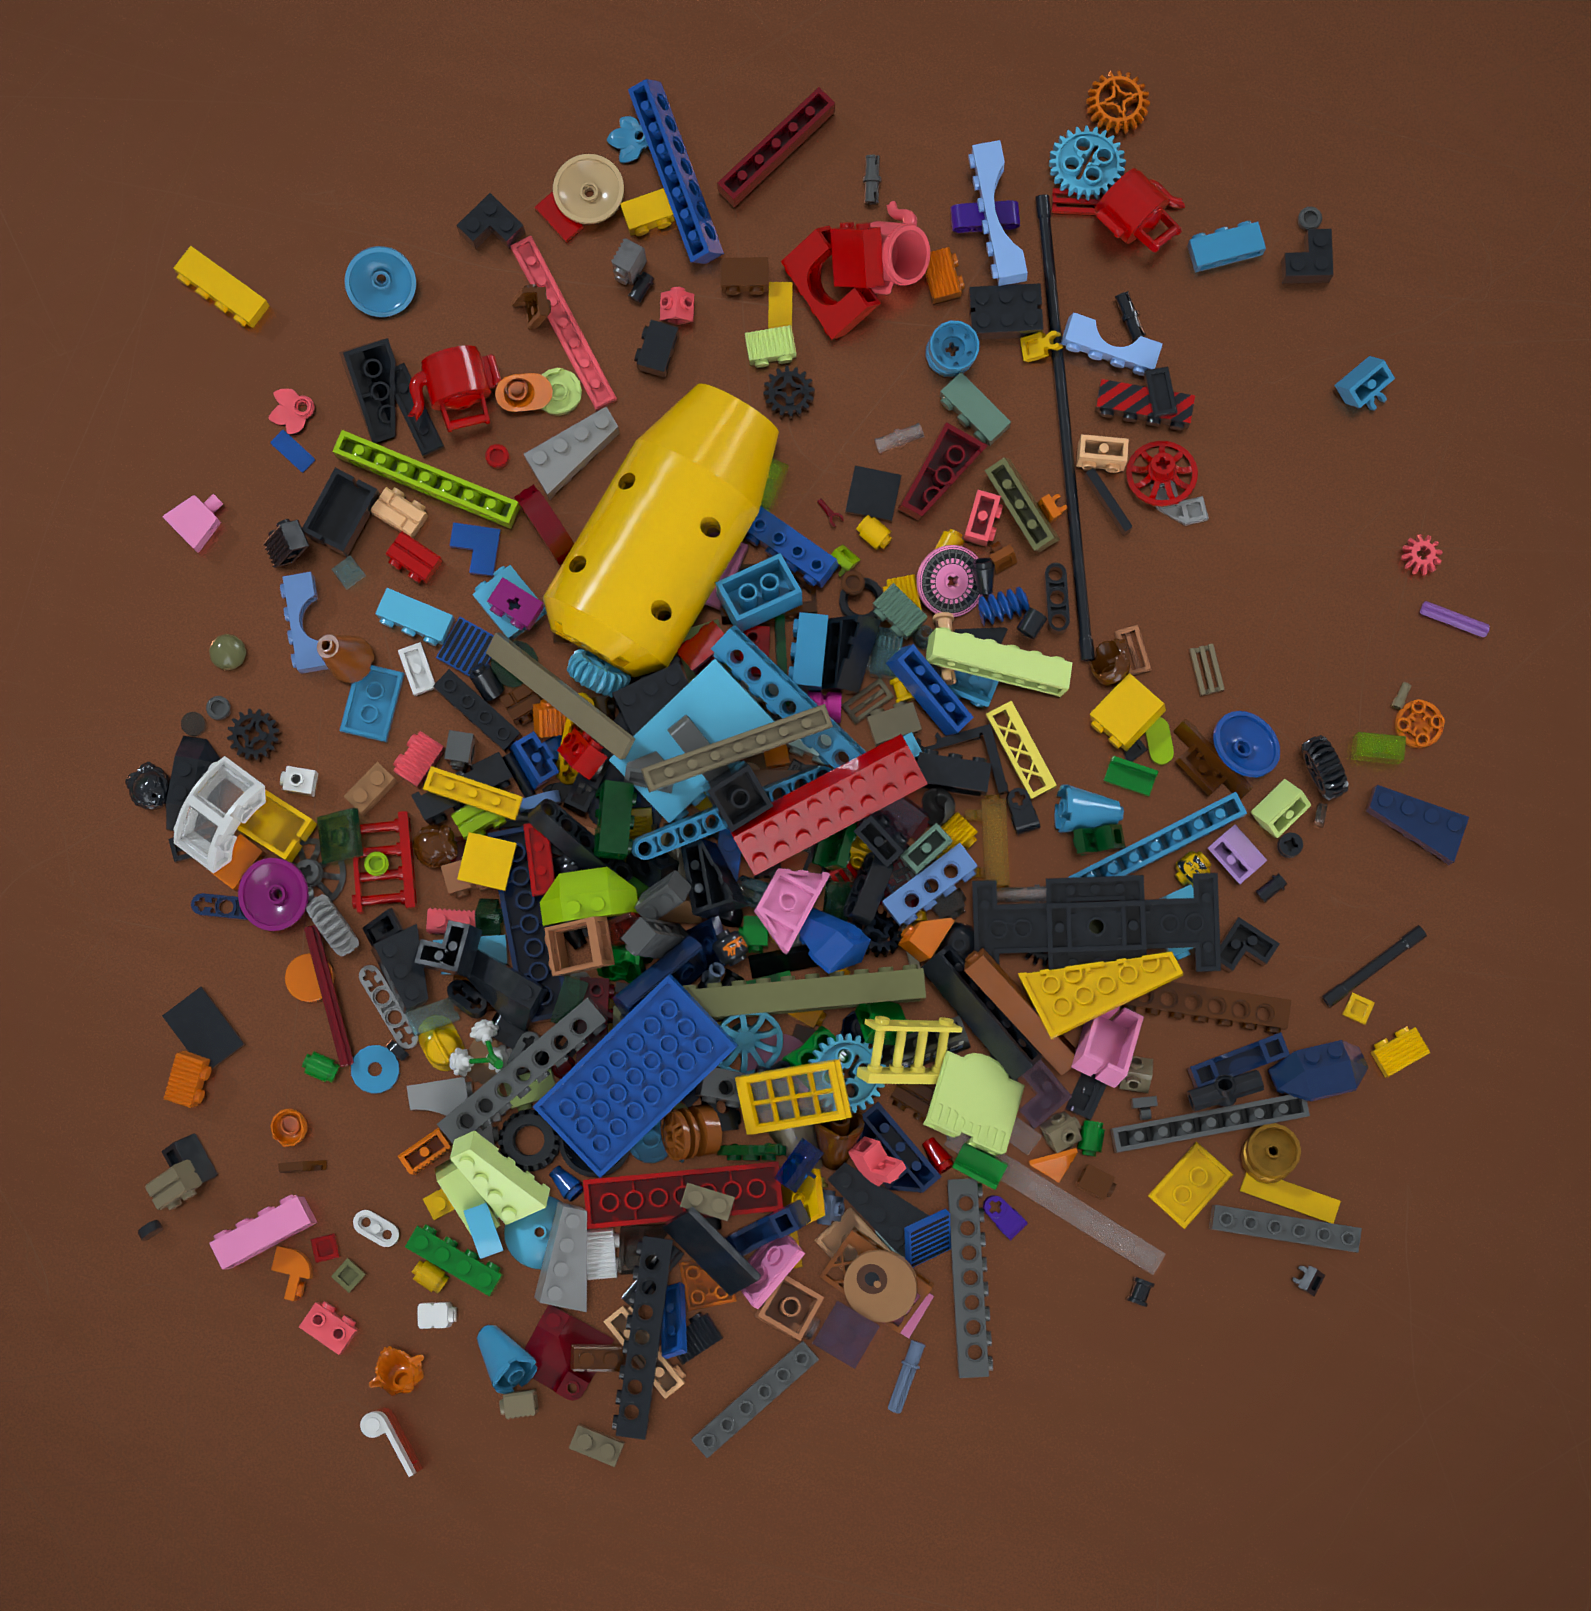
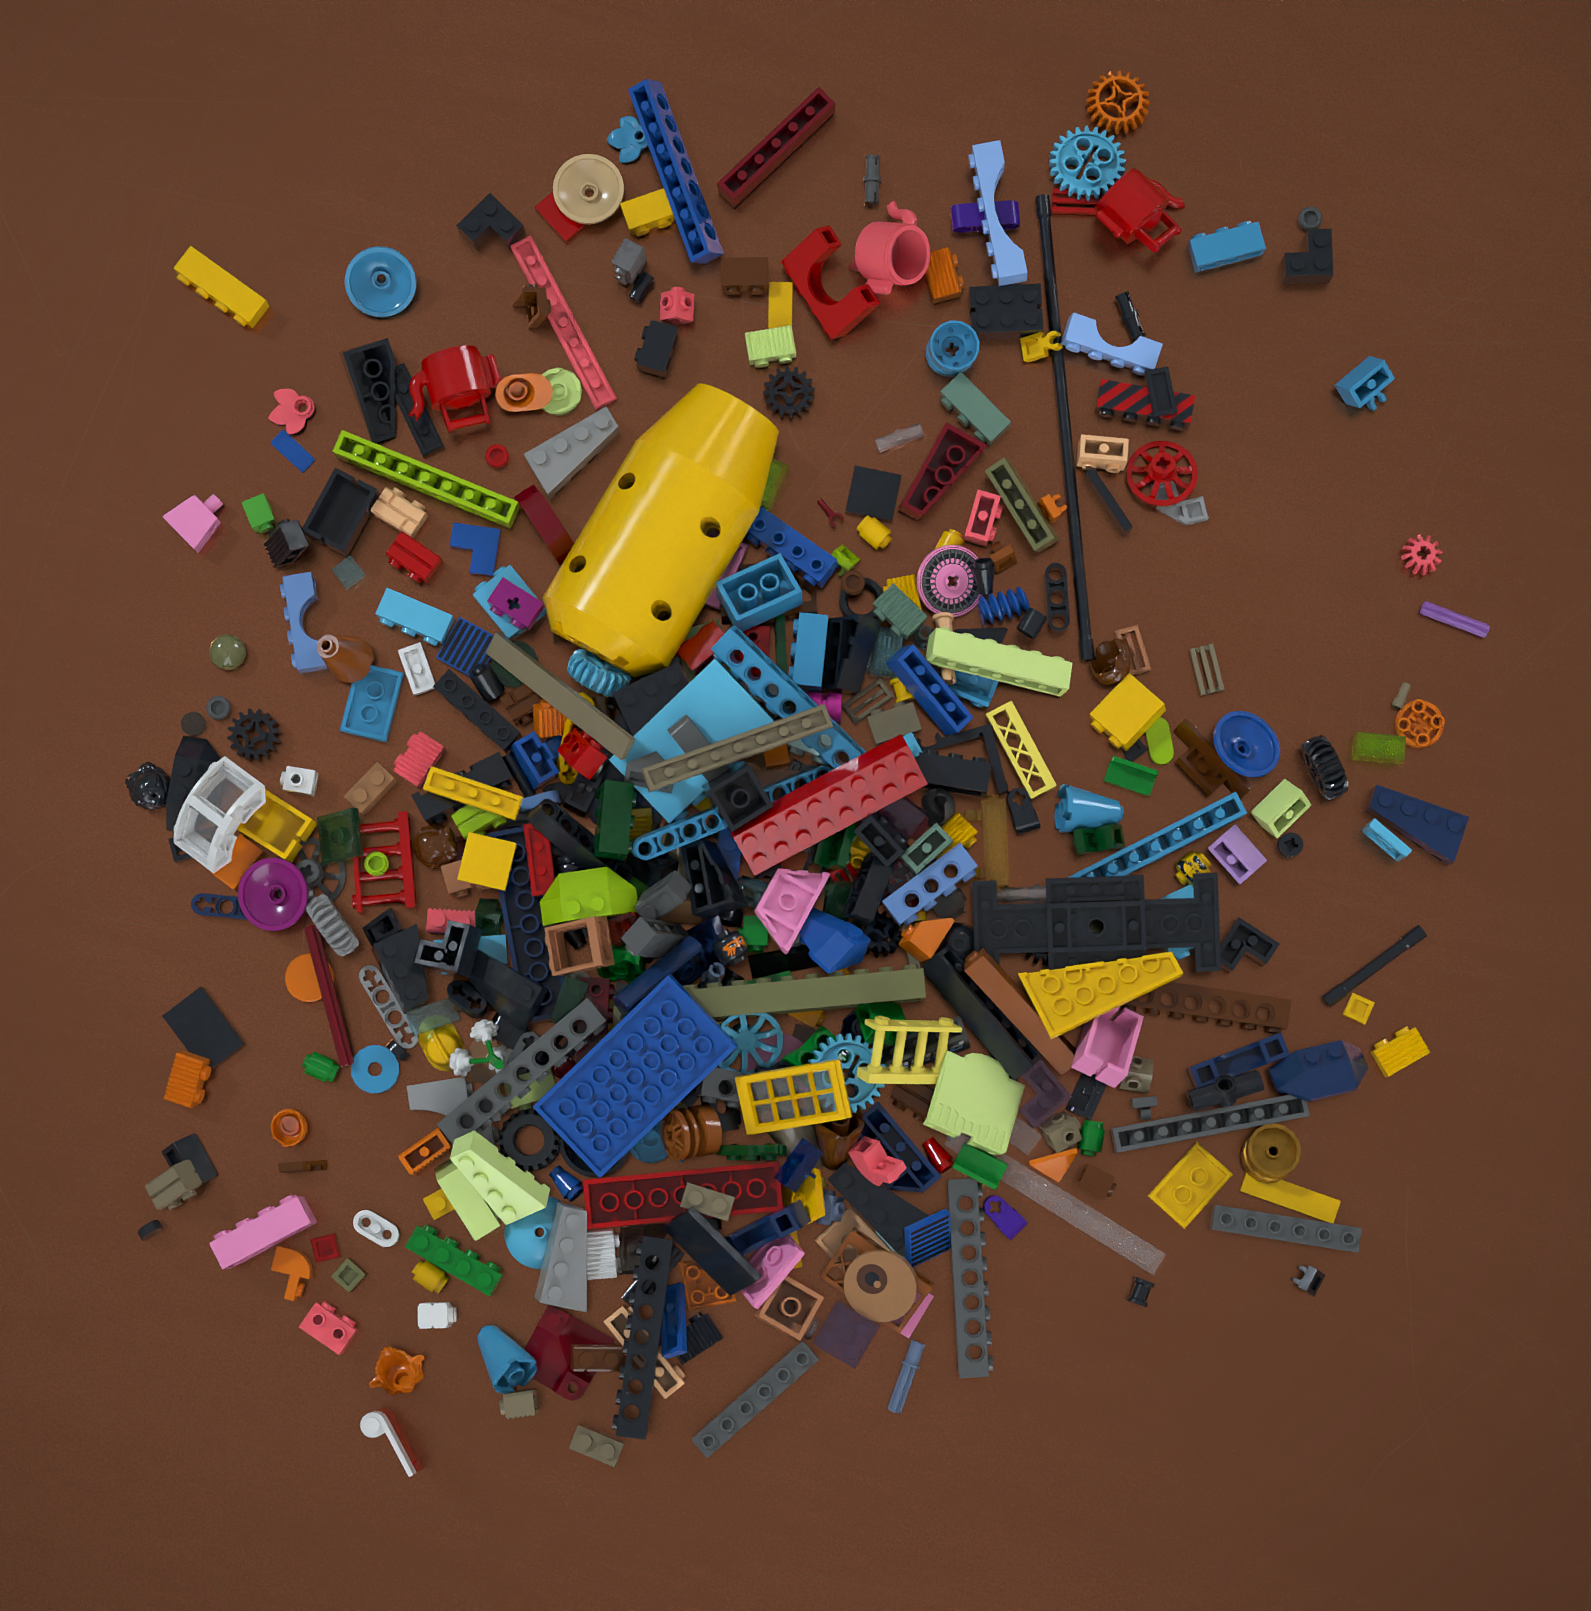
dark grey brick [444,730,478,771] -> none
medium azure slope [463,1203,504,1259] -> none
red brick [830,222,884,288] -> none
black pin [1256,873,1288,903] -> none
clear smoke tile [1314,802,1328,828] -> none
none -> bright green brick [241,493,277,533]
none -> medium azure tile [1362,818,1412,862]

